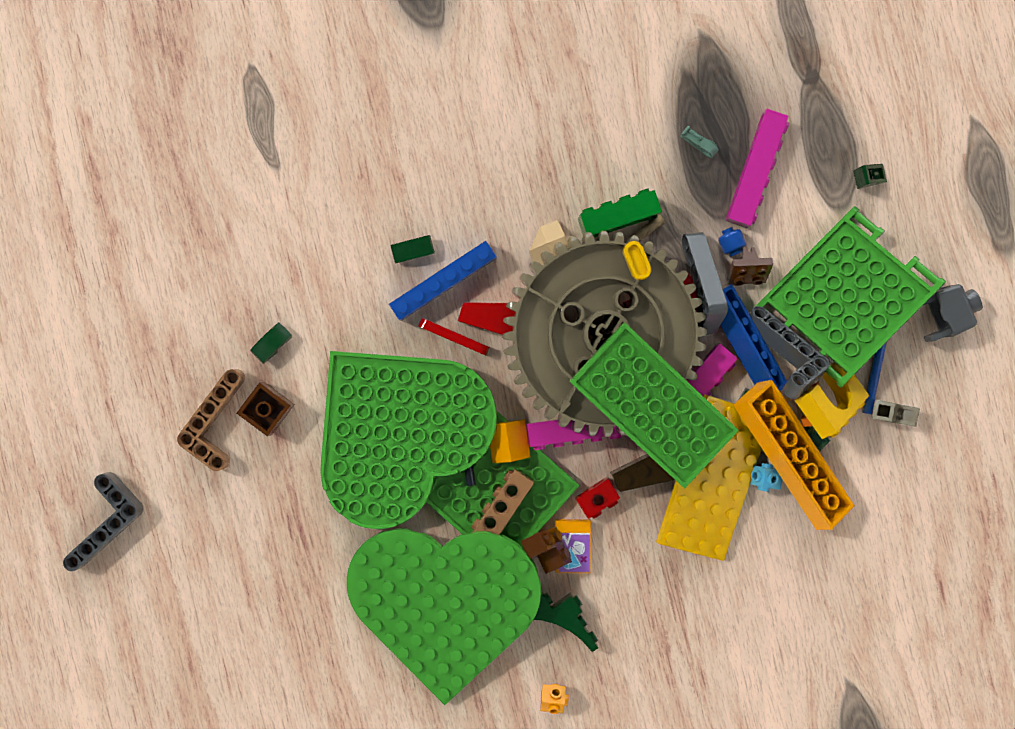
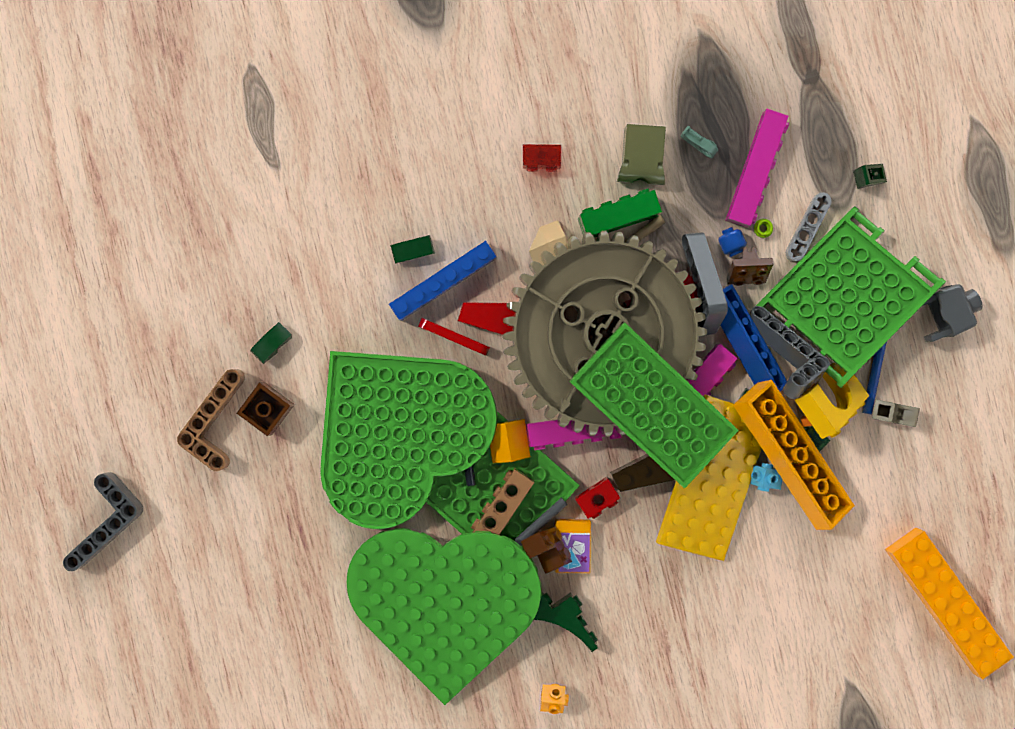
yellow tile [623,241,651,280] -> none
none -> dark grey piece [514,497,568,546]
none -> clear red bracket [523,144,561,172]
none -> olive piece [617,124,666,185]
none -> lime plate [753,219,773,238]
none -> light grey beam [785,192,831,262]
none -> light orange brick [885,528,1014,680]

